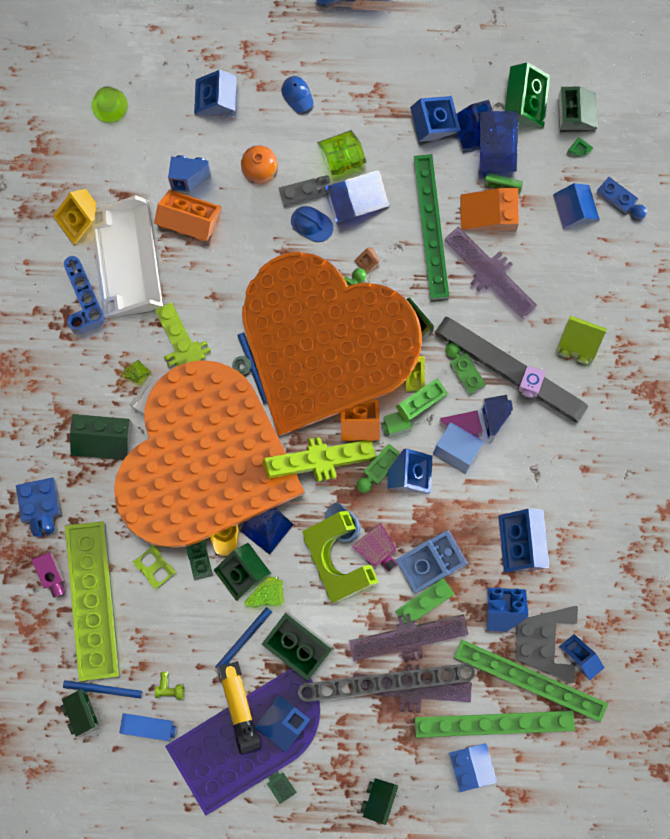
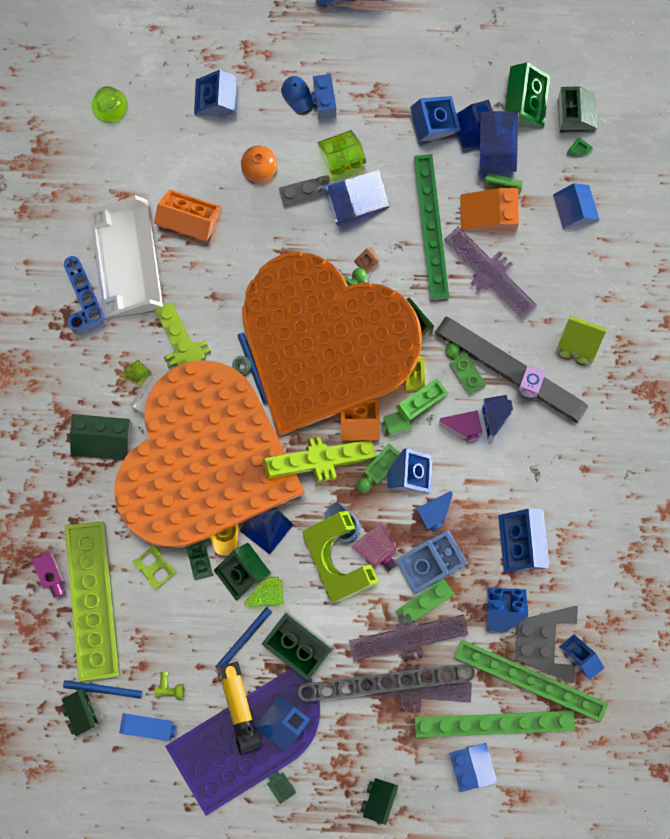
blue plate [16,477,60,537] -> none
yellow slope [53,189,96,245] -> none
blue slope [168,155,211,193] -> none
blue piece [291,206,333,242] -> none
medium blue slope [433,422,484,473] -> none
blue plate [597,177,647,219] -> none
none -> blue brick [311,74,337,119]
none -> blue slope [416,491,453,532]

